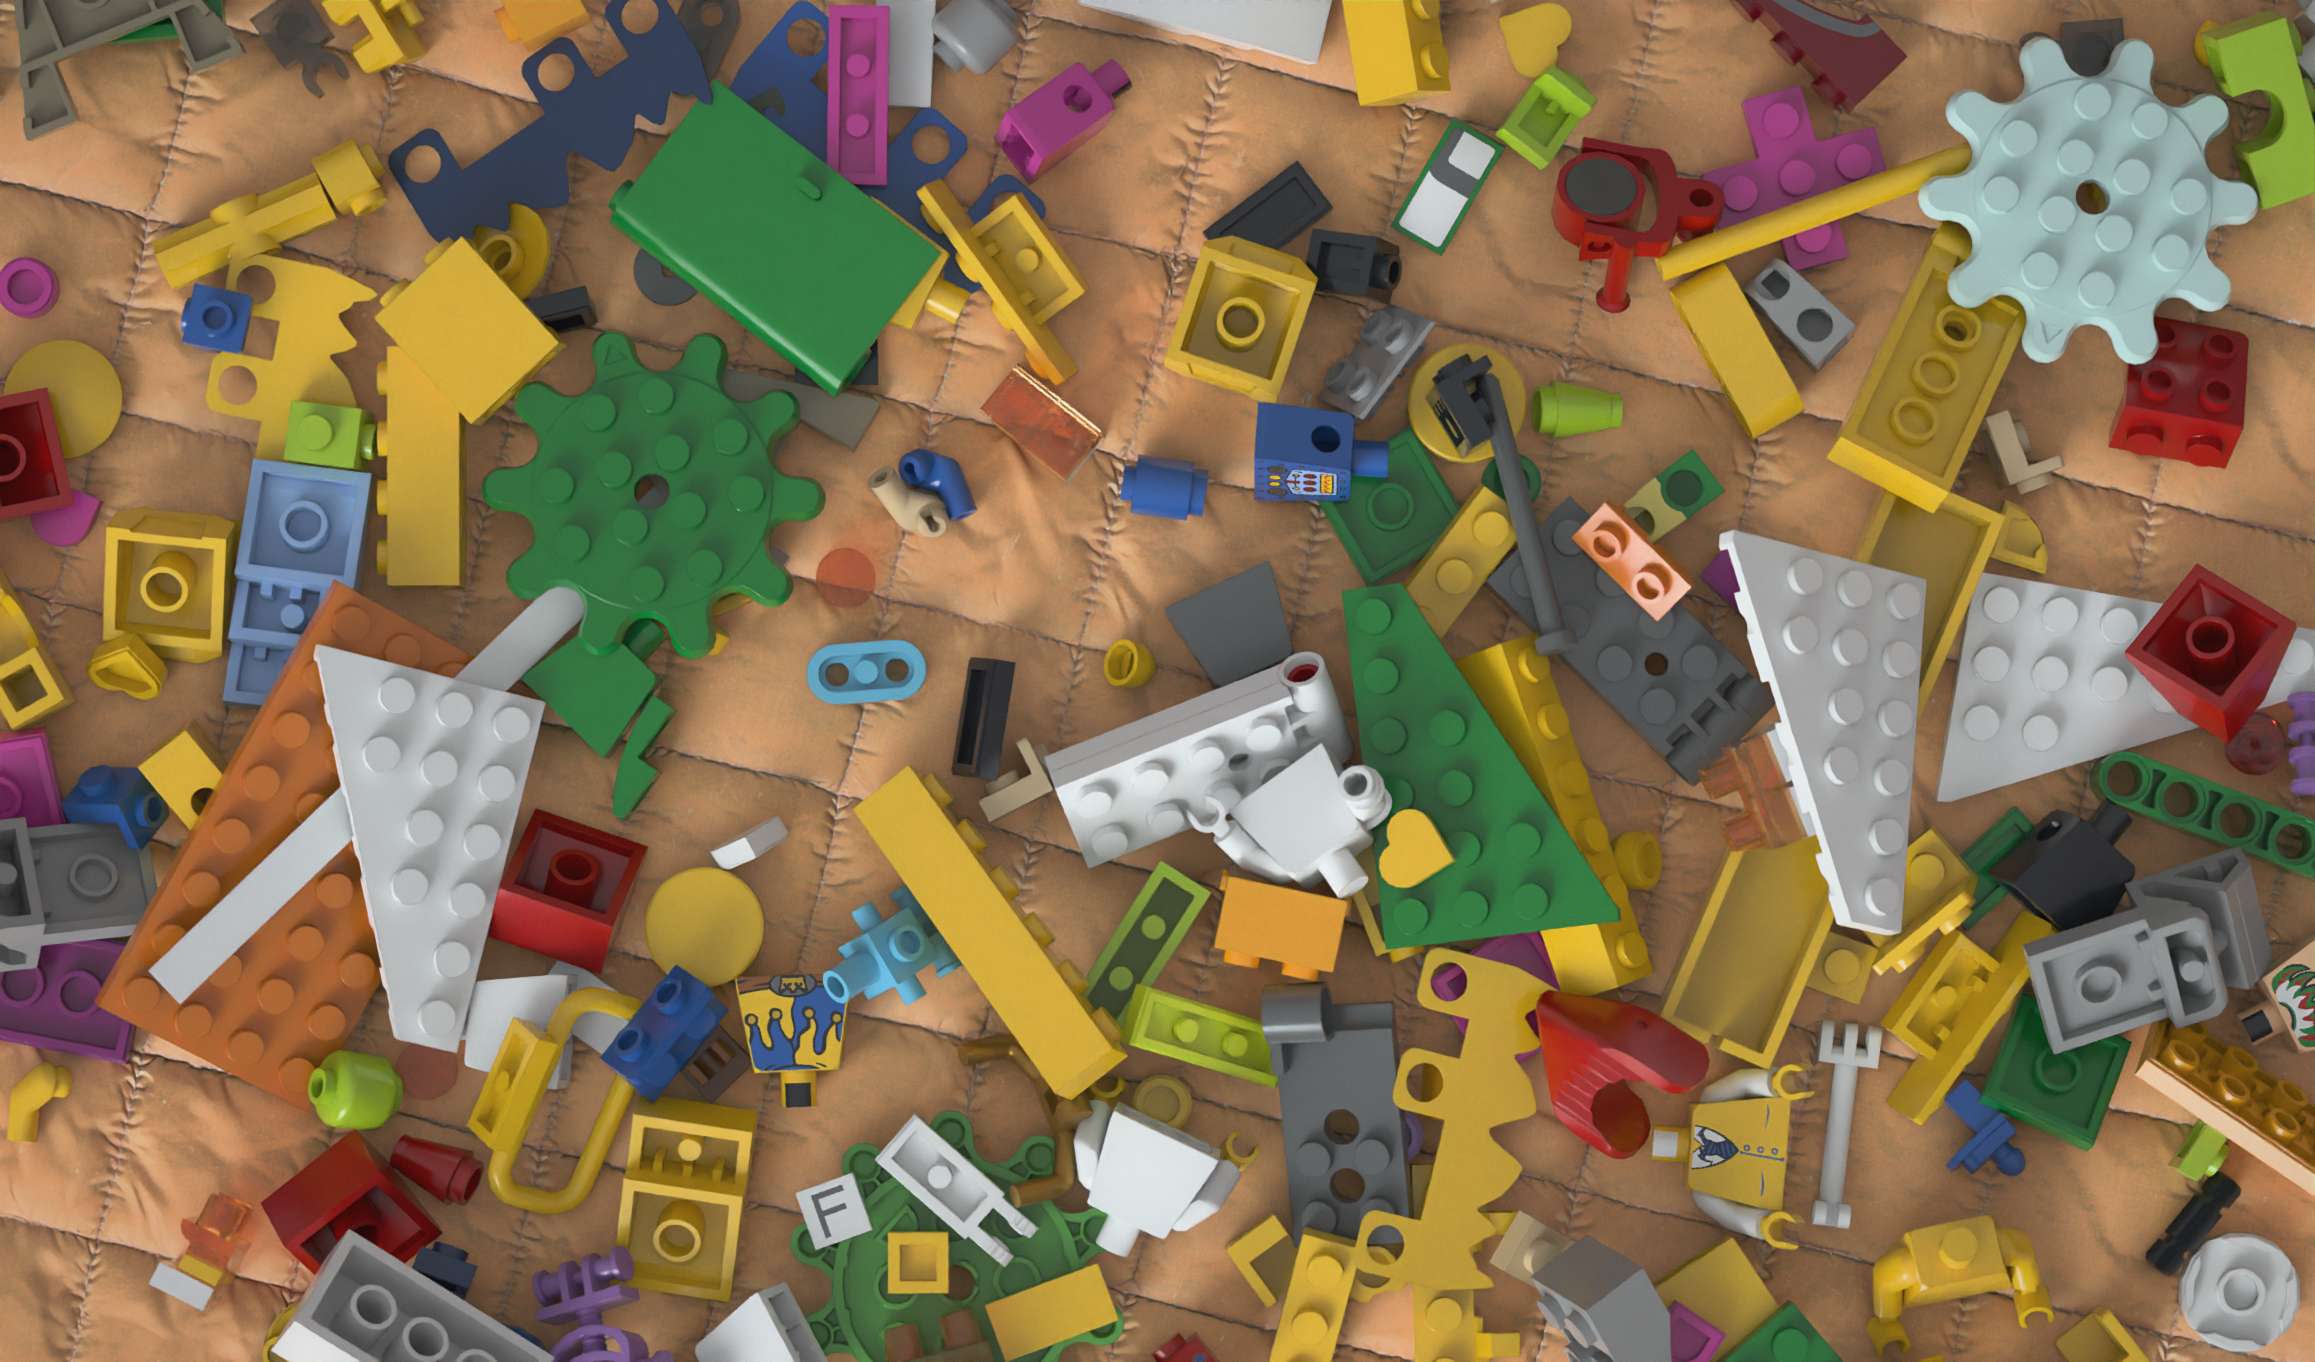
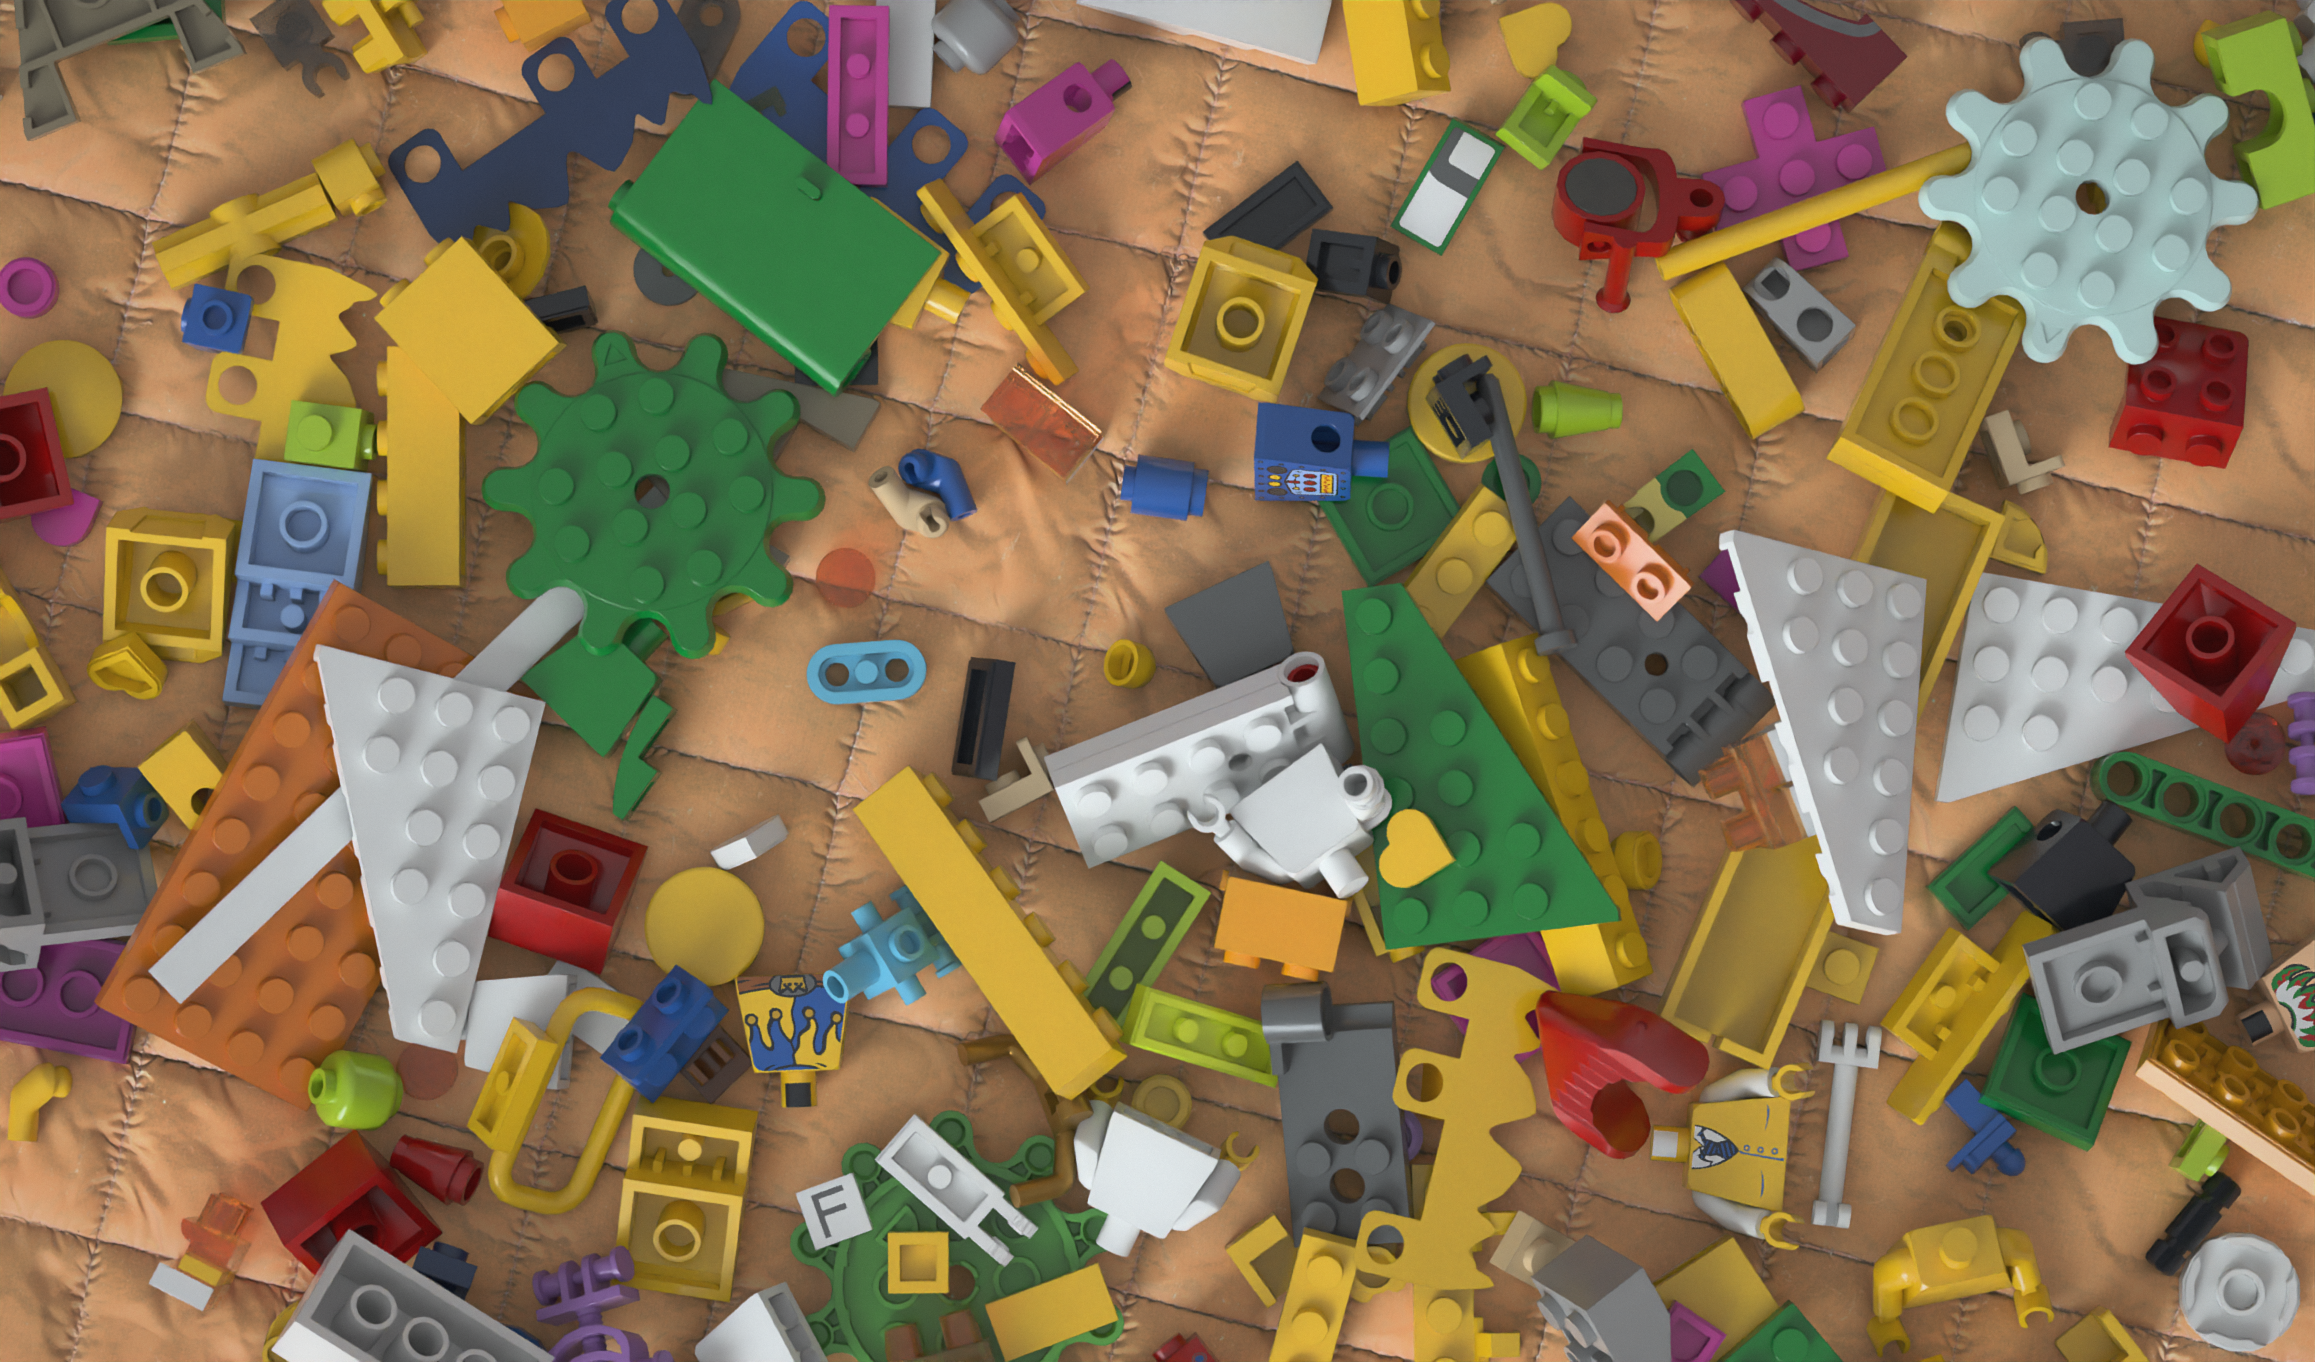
yellow bracket [1862,825,1979,976] -> none

